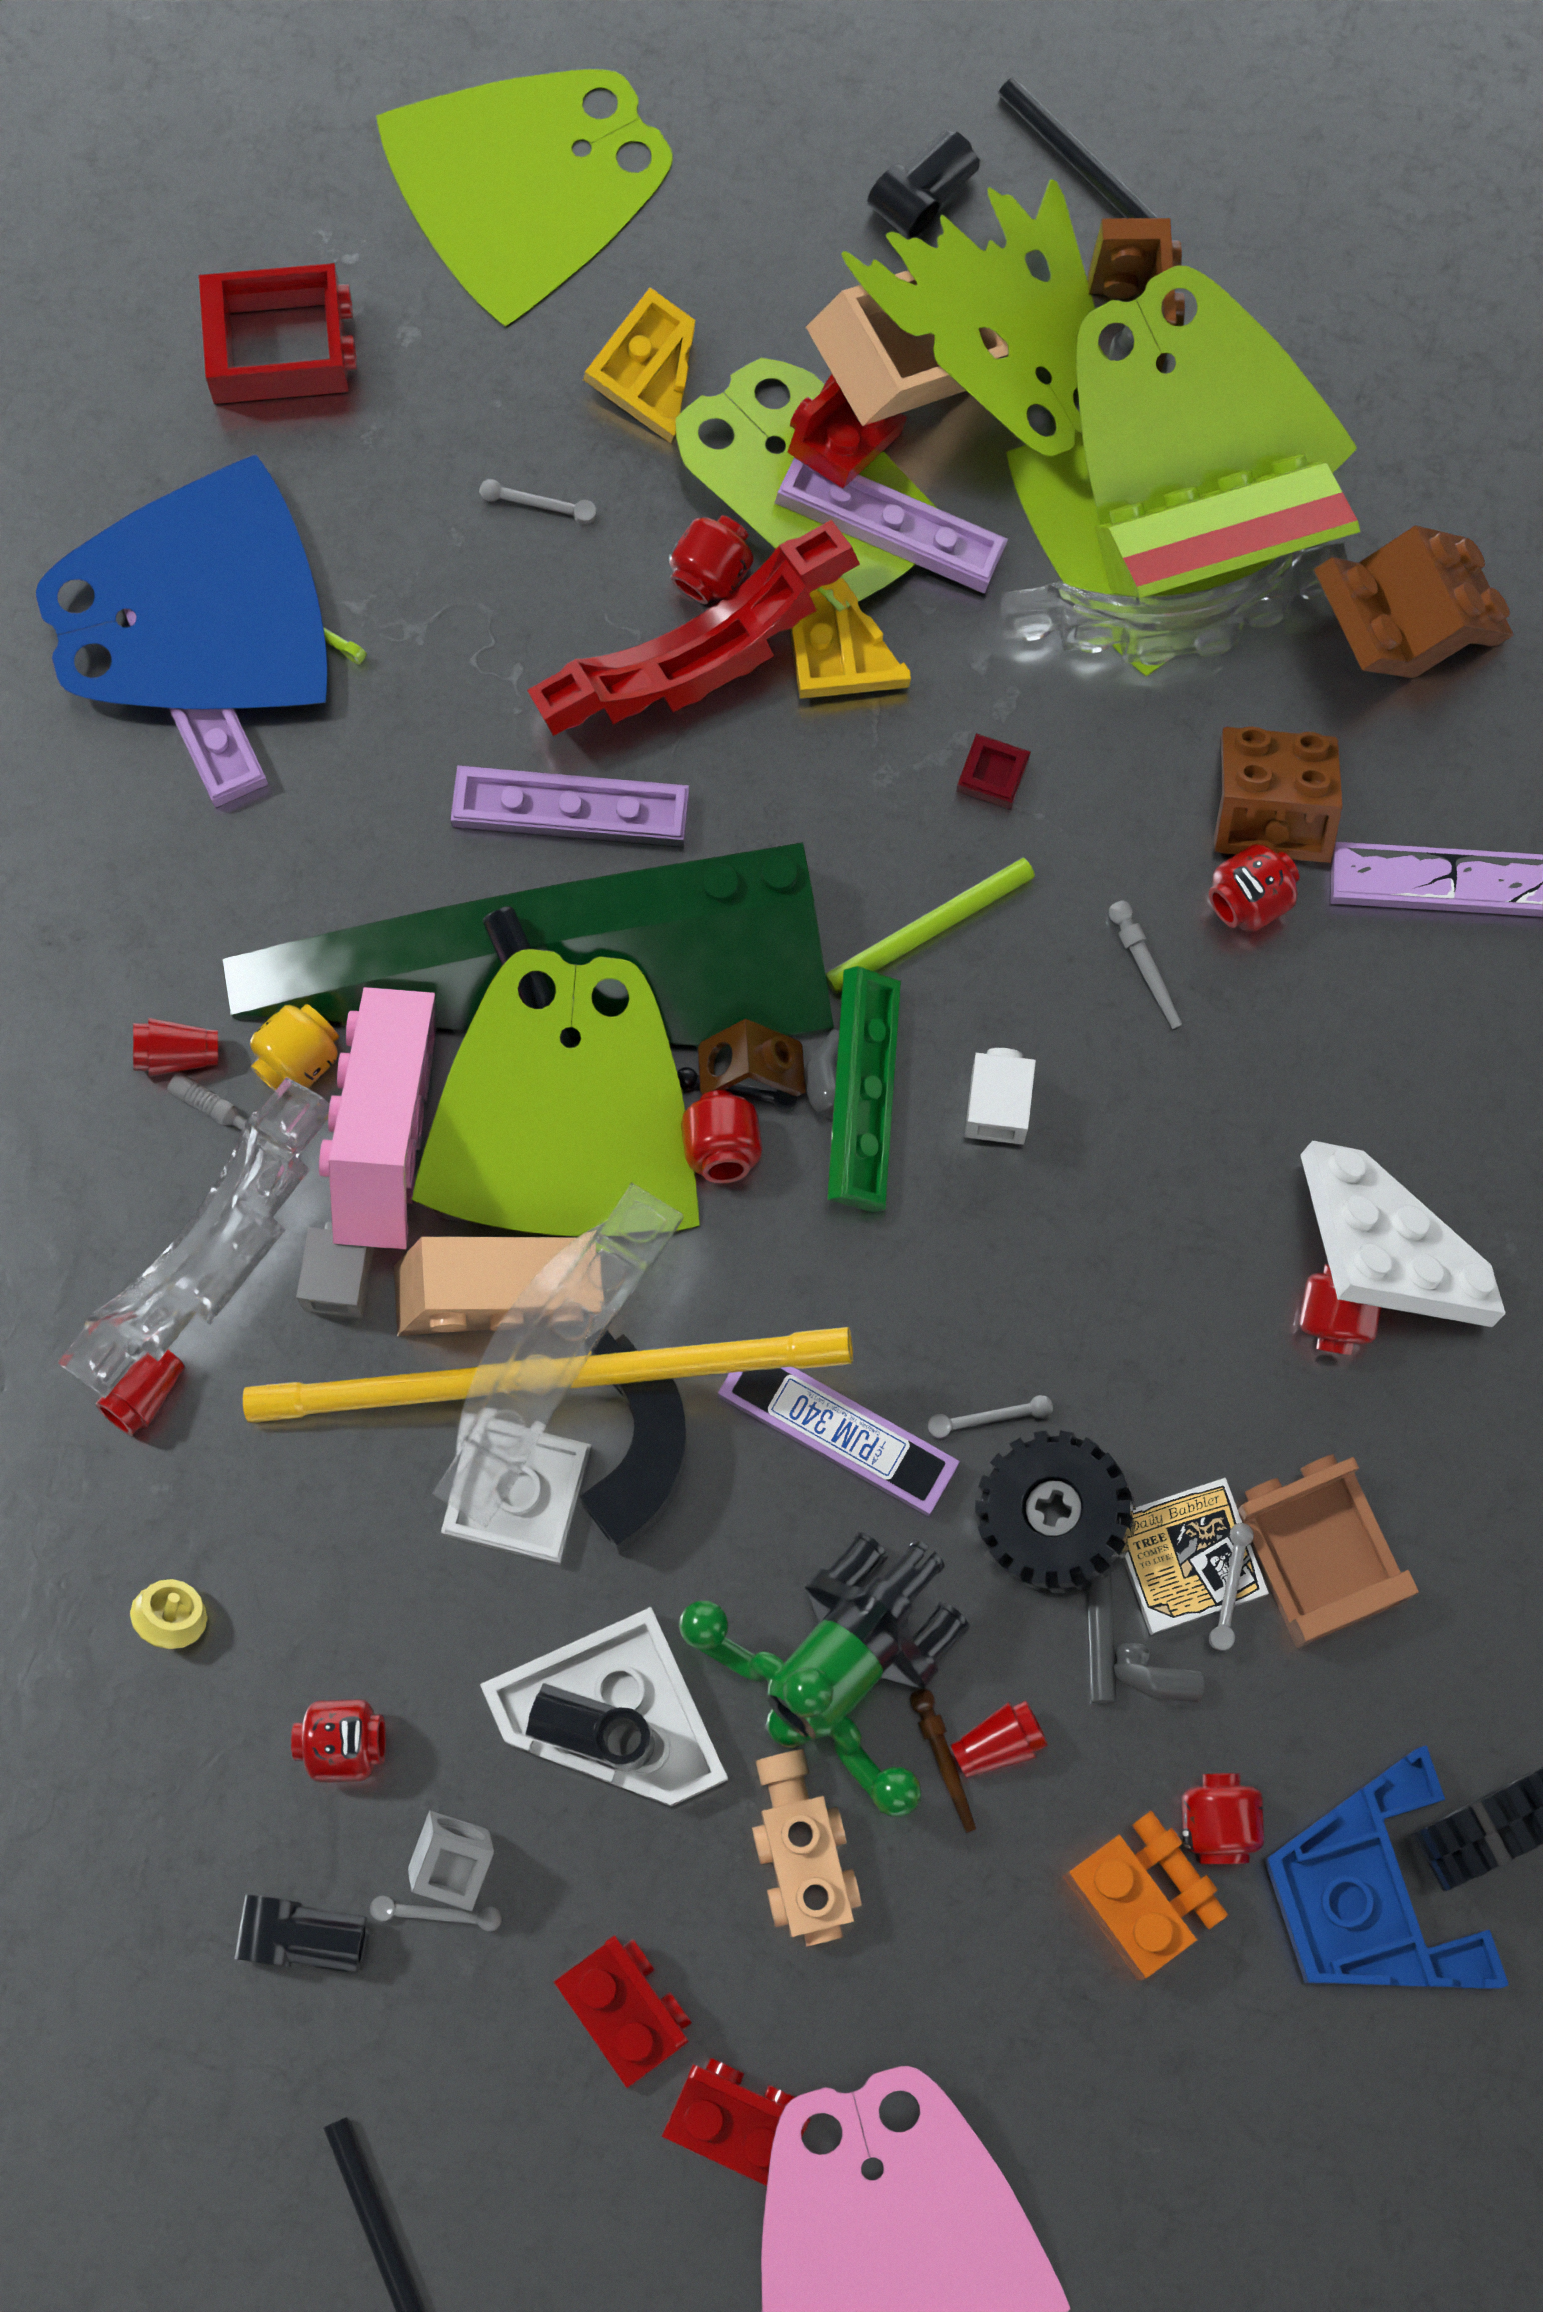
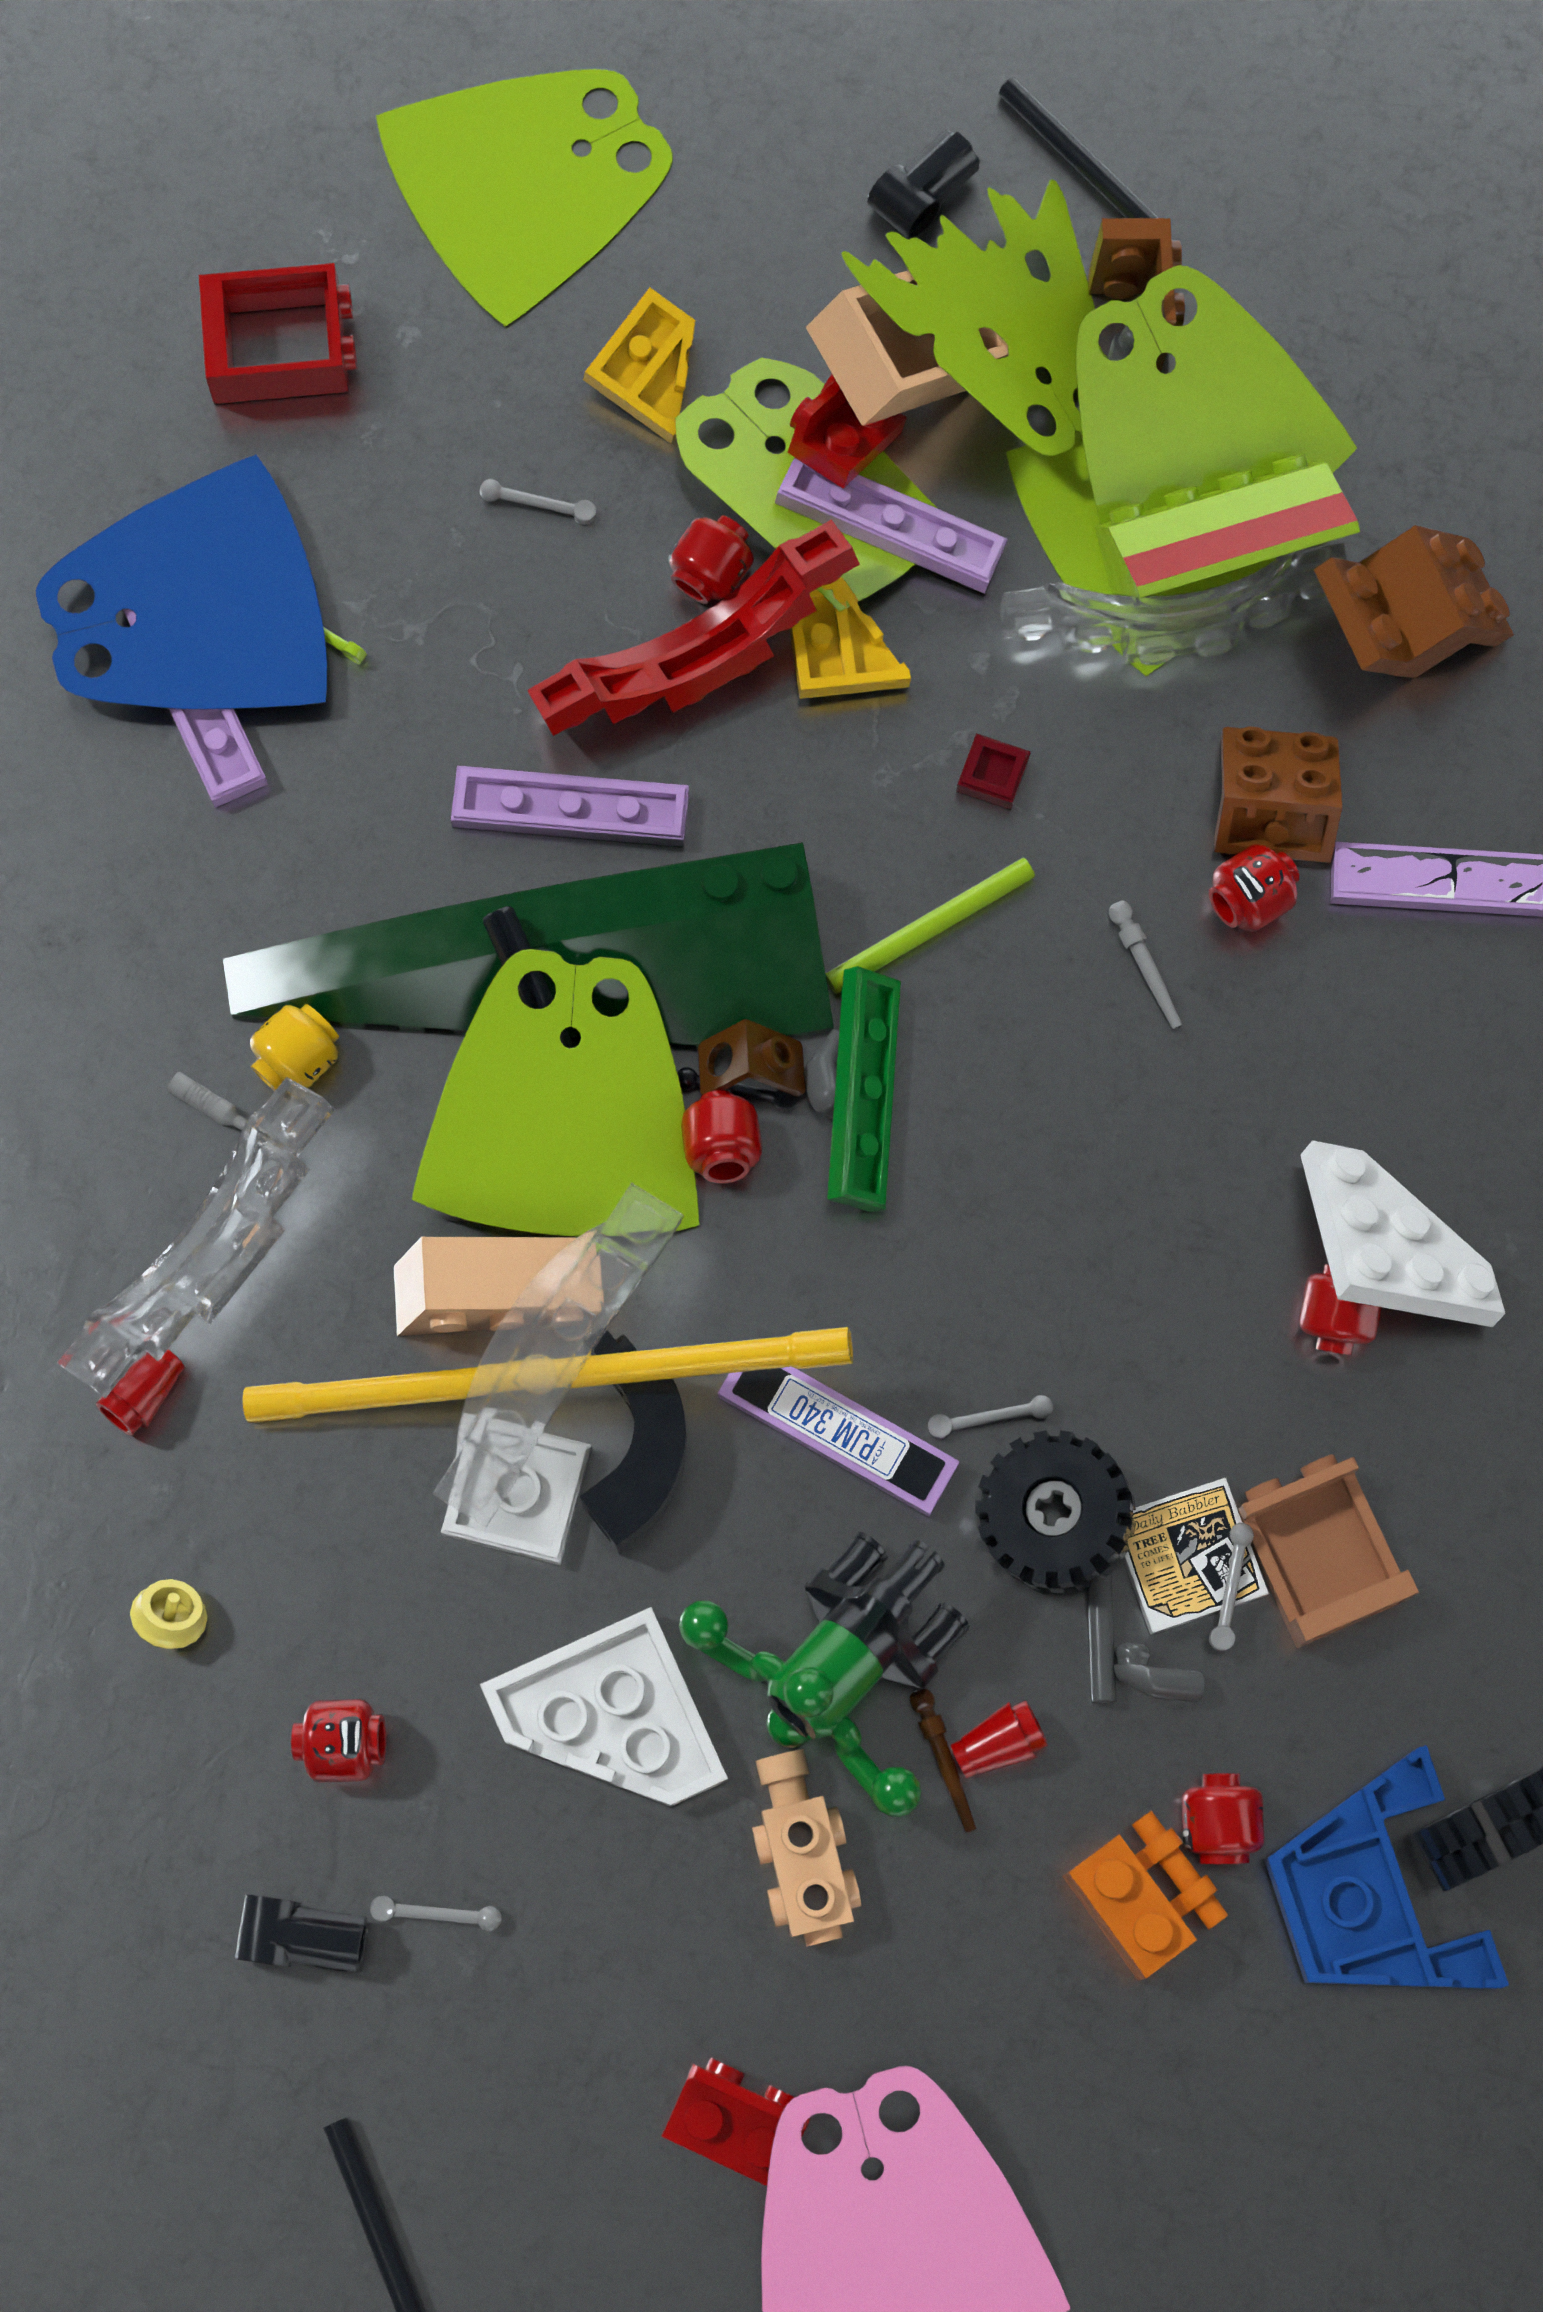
red cone [133,1017,218,1077] -> none
light grey brick [296,1221,375,1318] -> none
bright pink wedge [319,987,436,1250] -> none
light grey brick [408,1810,494,1911] -> none
black piece [525,1683,655,1772] -> none
red bracket [554,1935,692,2088] -> none
white brick [964,1048,1036,1145] -> none

